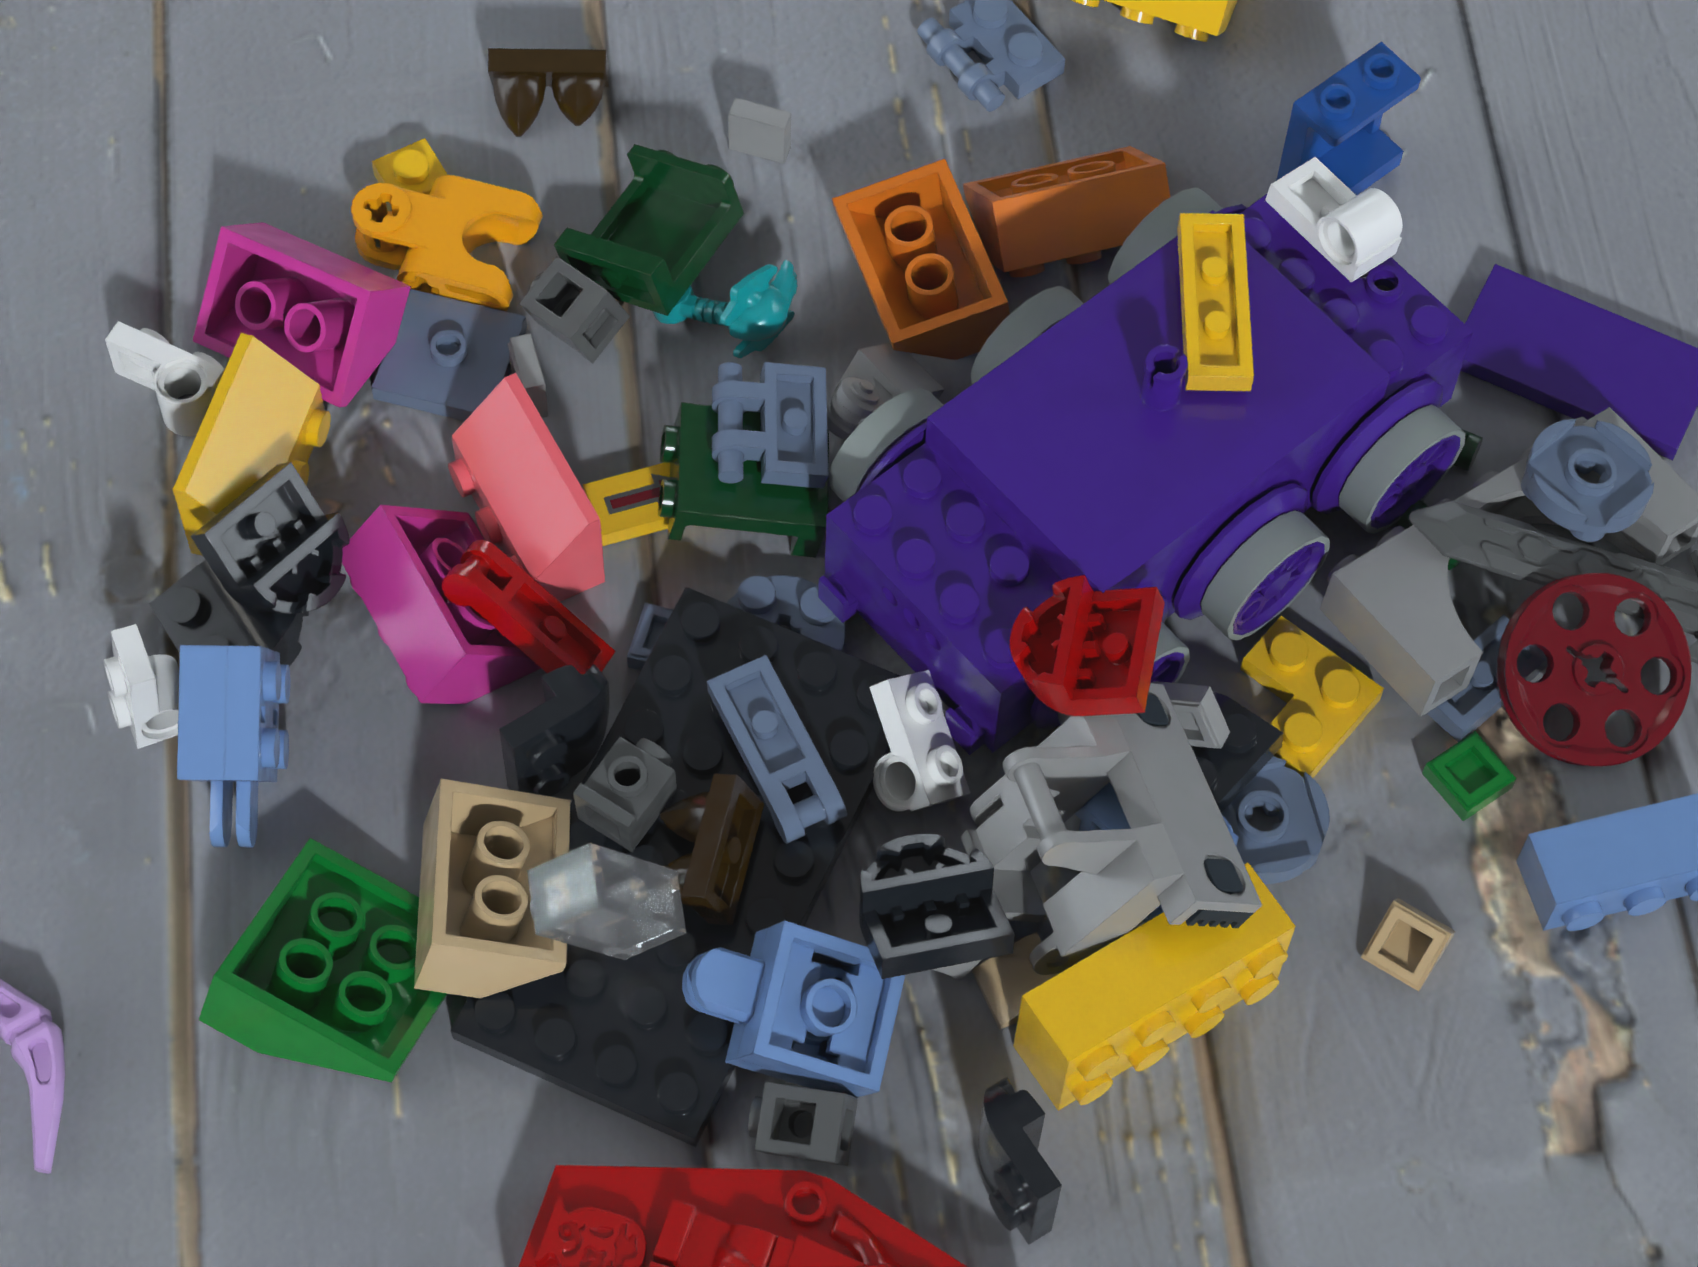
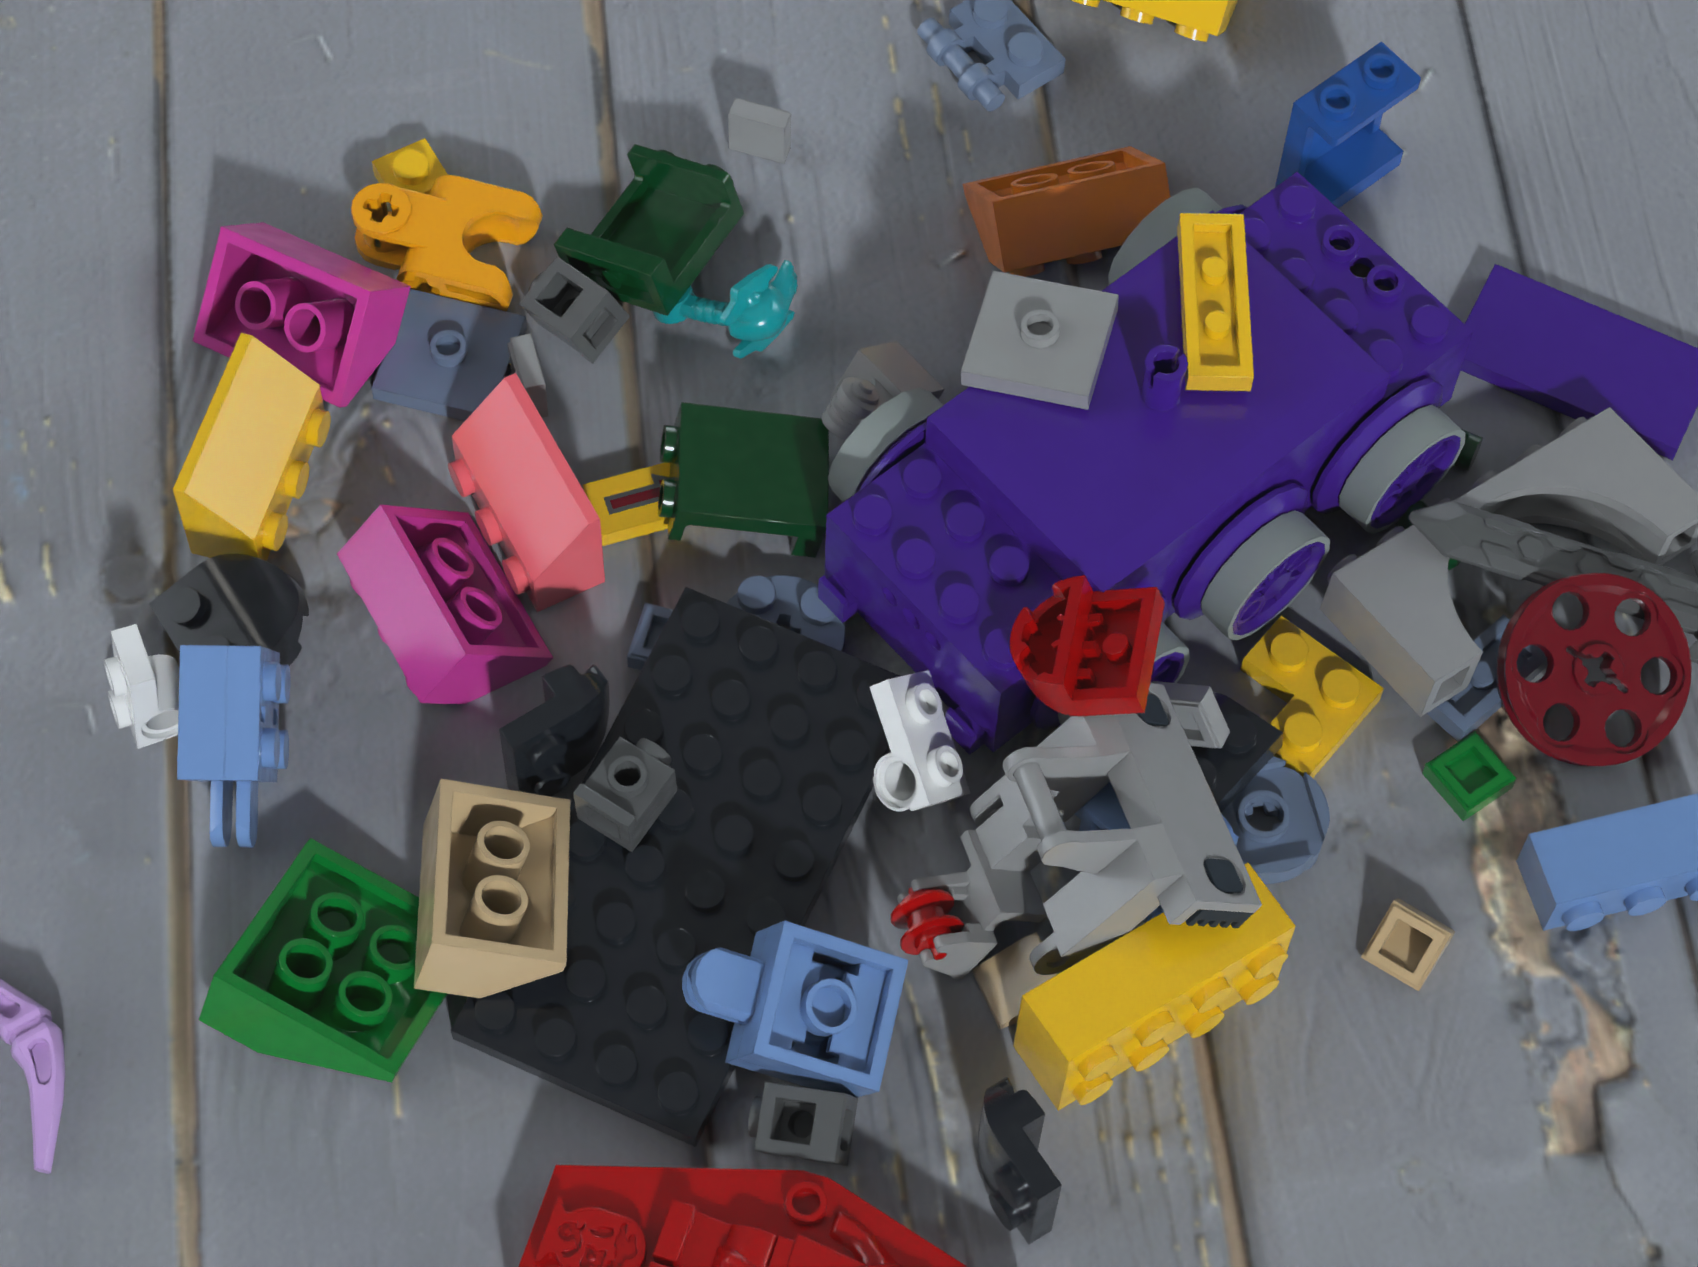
white plate [105,321,225,436] -> none
black slope [190,462,350,615] -> none
red plate [442,540,616,674] -> none
dark brown tile [488,48,609,137] -> none
clear brick [527,843,686,960] -> none
dark brown tile [655,774,764,925] -> none
sand blue plate [707,655,847,844] -> none
sand blue plate [712,362,828,489] -> none
orange slope [832,159,1010,360] -> none
black slope [859,834,1015,979] -> none
white plate [1265,157,1403,283] -> none
sand blue plate [1521,419,1654,542] -> none
none -> light grey plate [961,271,1119,410]

